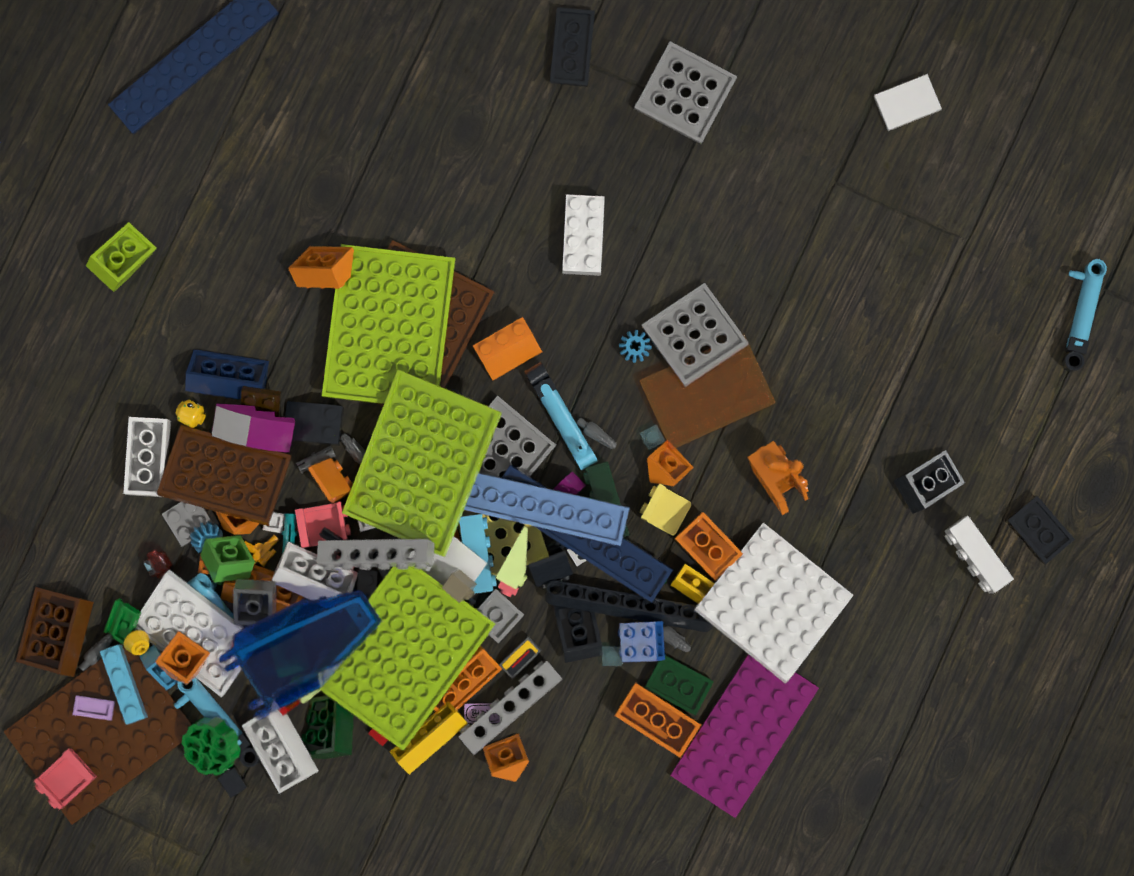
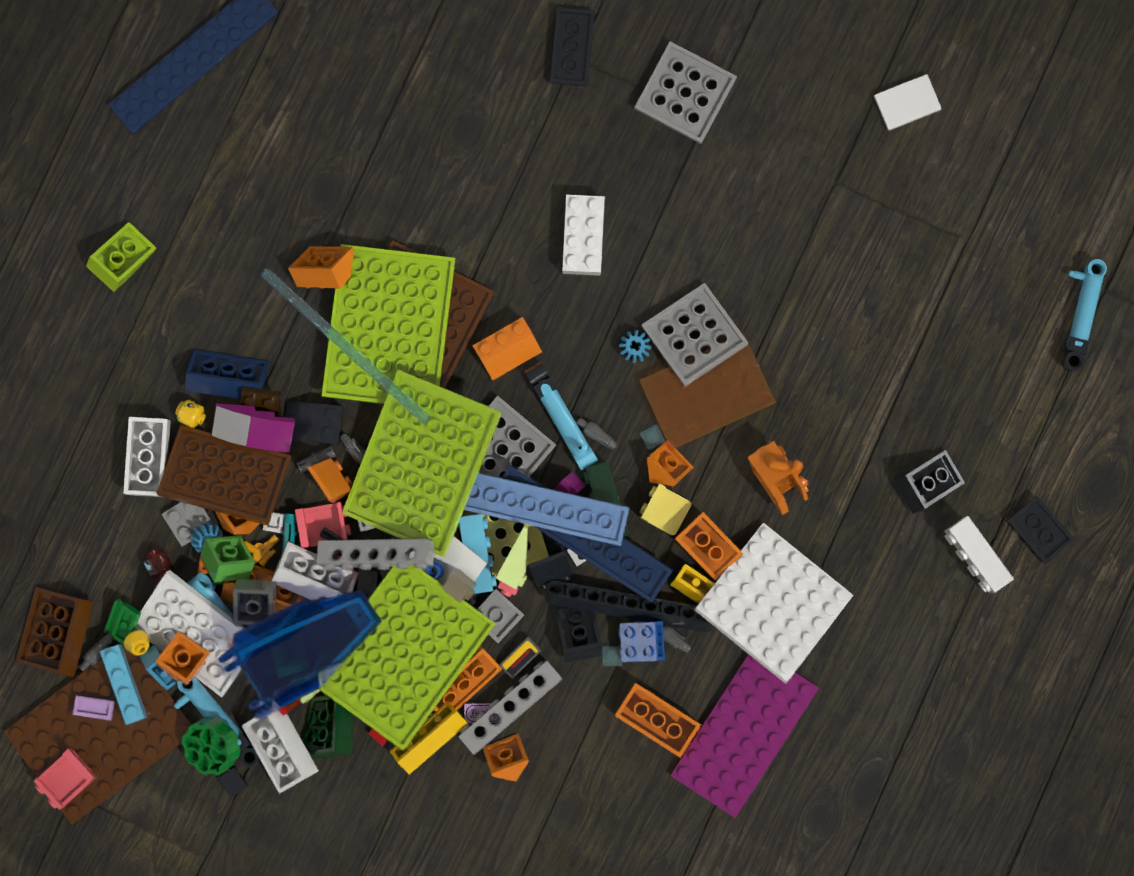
dark green plate [645,656,714,716] -> none
none -> clear light blue axle [261,269,430,424]
none -> blue plate [425,561,444,580]

